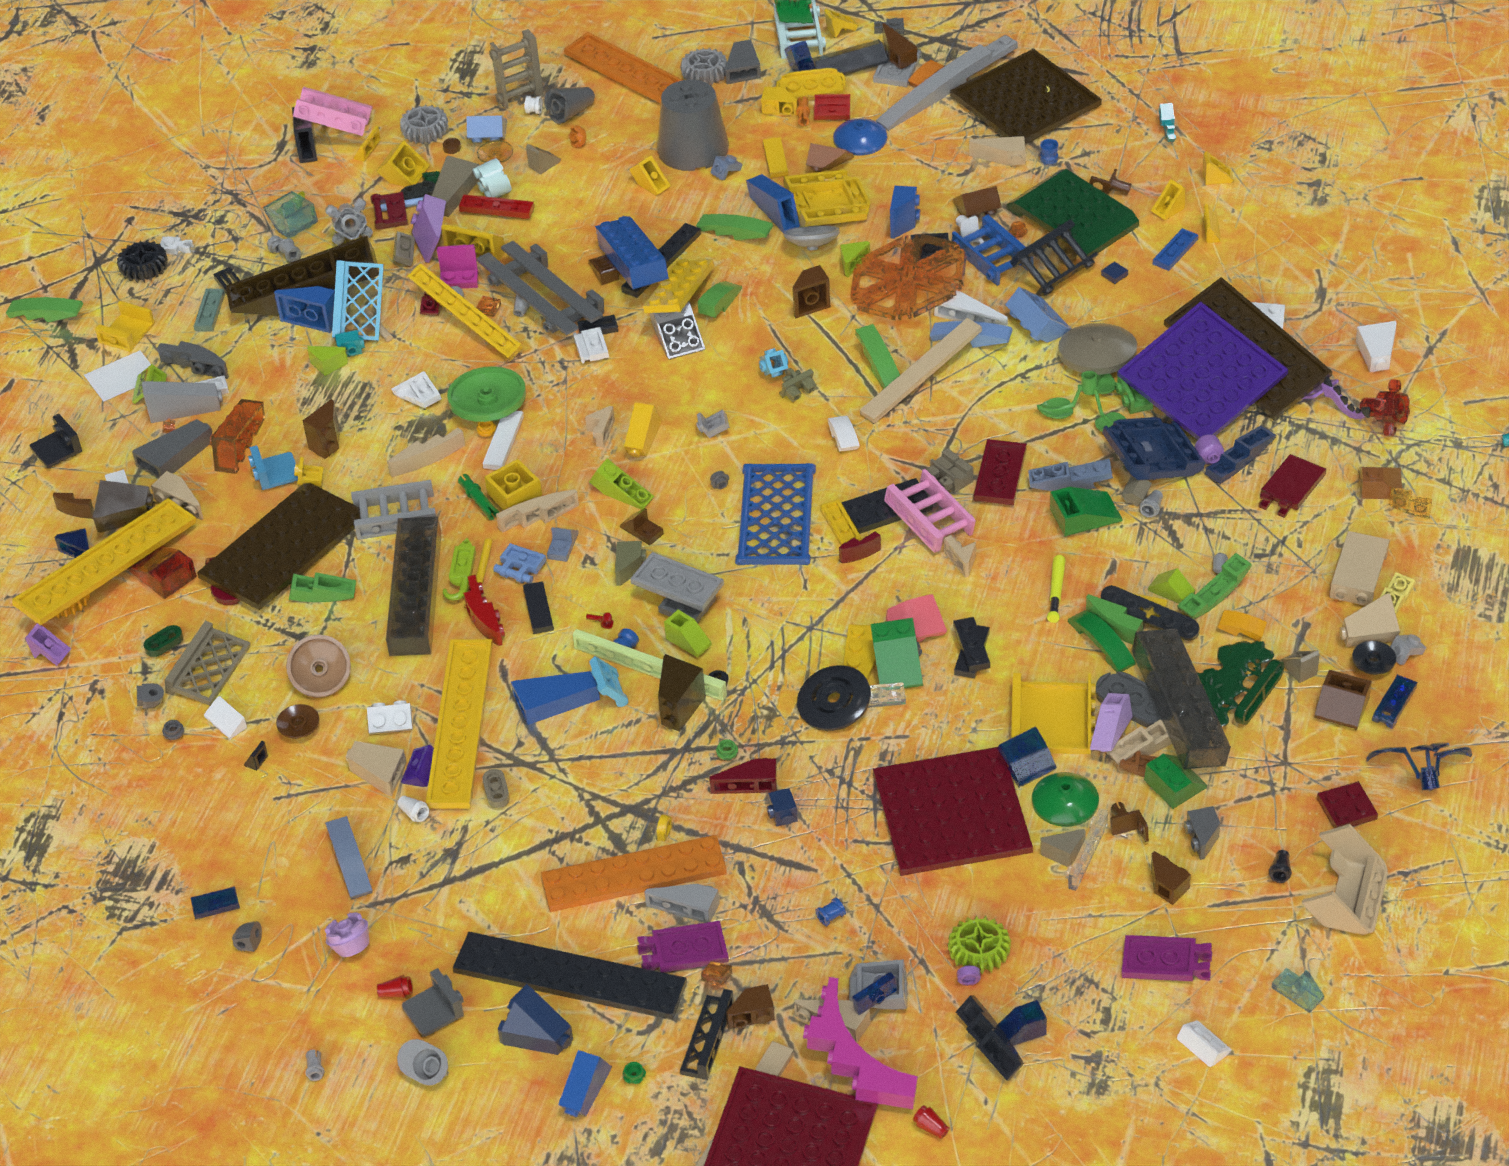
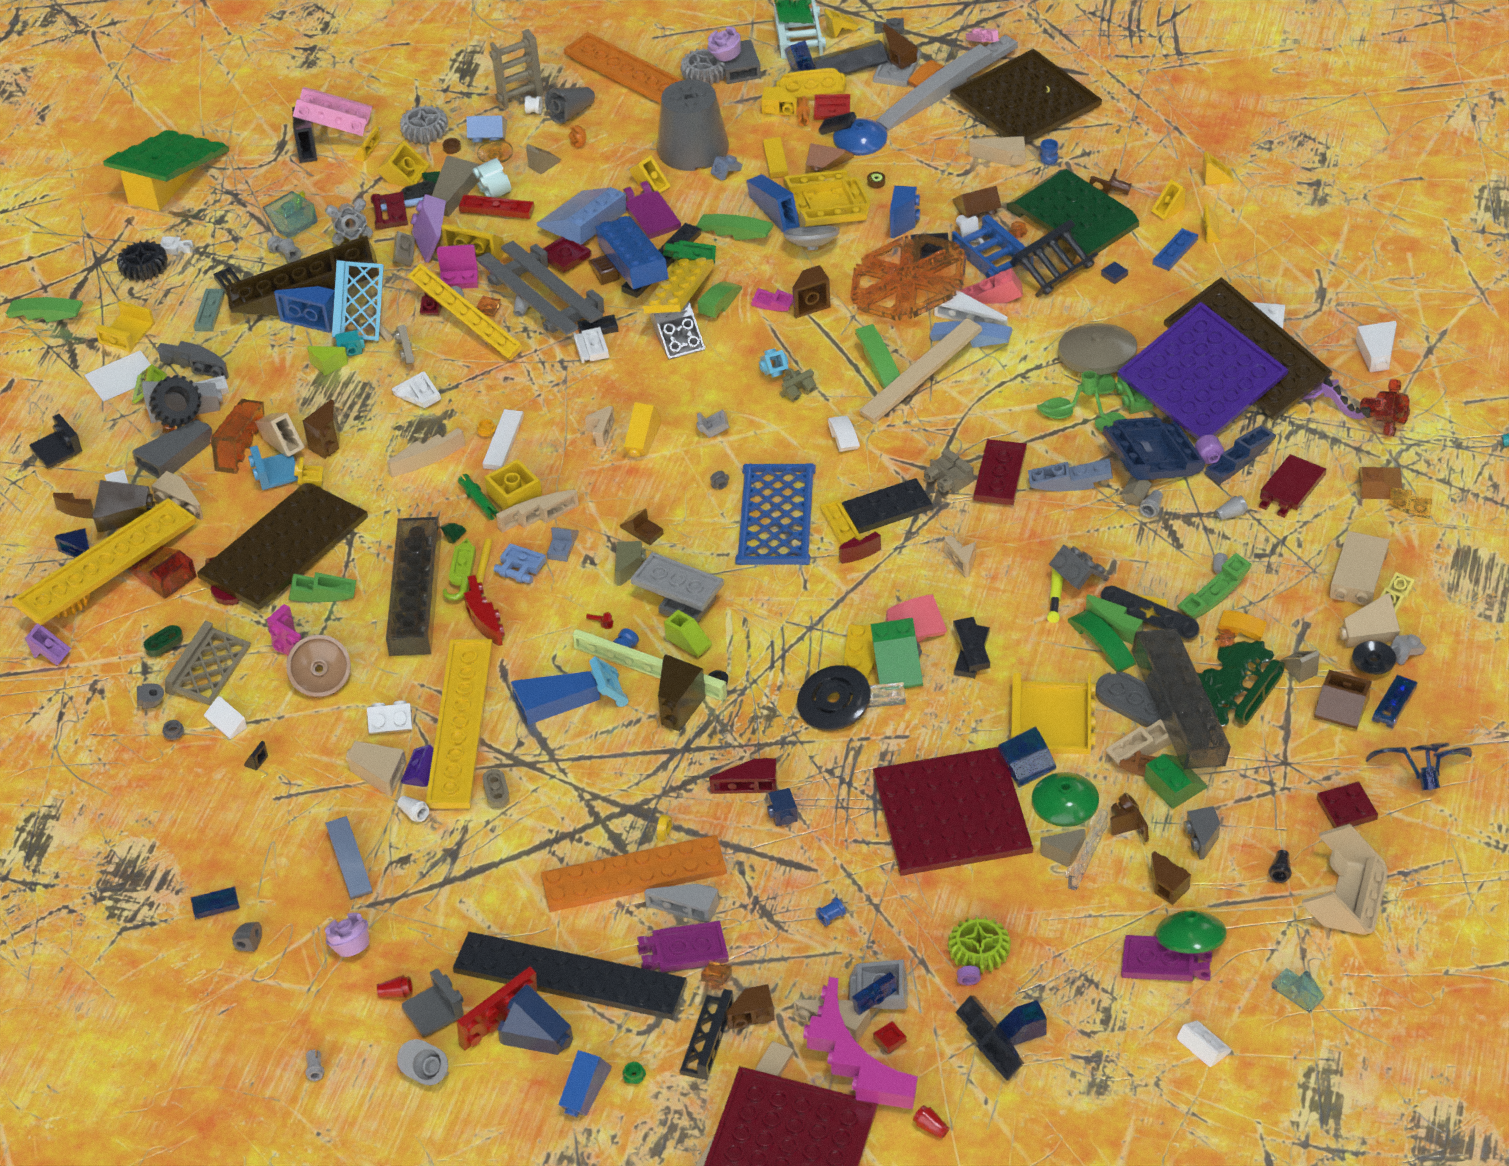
reddish brown dish [276,704,320,738] -> none
light grey fence [351,480,438,540] -> none
bright green dish [447,367,526,422] -> none
black tile [523,581,554,634] -> none
lime slope [589,458,654,510] -> none
bright green plate [716,739,738,760] -> none
lime slope [840,241,870,278] -> none
bright pink fence [884,469,976,553] -> none
medium blue slope [1005,287,1072,343] -> none
green slope [1050,487,1123,536] -> none
lavender slope [1090,693,1133,752] -> none
lime slope [1148,568,1195,604] -> none
piece [1158,103,1176,142] -> none
none -> green piece [103,130,230,212]
none -> black tyre [149,375,202,428]
none -> tan slope [255,413,305,457]
none -> dark pink bracket [267,604,302,655]
none -> dark tan plate [393,324,415,365]
none -> dark green tile [440,523,466,543]
none -> red plate [457,967,537,1051]
none -> medium blue slope [537,187,626,244]
none -> dark red plate [543,237,592,273]
none -> magenta tile [623,181,681,240]
none -> green hinge [663,240,716,264]
none -> lavender cone [708,27,741,62]
none -> dark pink slope [751,288,793,311]
none -> black tile [819,112,857,135]
none -> reddish brown tile [867,172,886,188]
none -> red plate [873,1021,907,1054]
none -> coral slope [960,268,1023,304]
none -> bright pink hinge [965,27,999,42]
none -> dark grey bracket [1049,545,1109,590]
none -> reddish brown tile [1118,793,1139,812]
none -> green dish [1156,910,1227,953]
none -> light grey cone [1215,496,1248,521]
none -> clear orange plate [1215,629,1236,647]

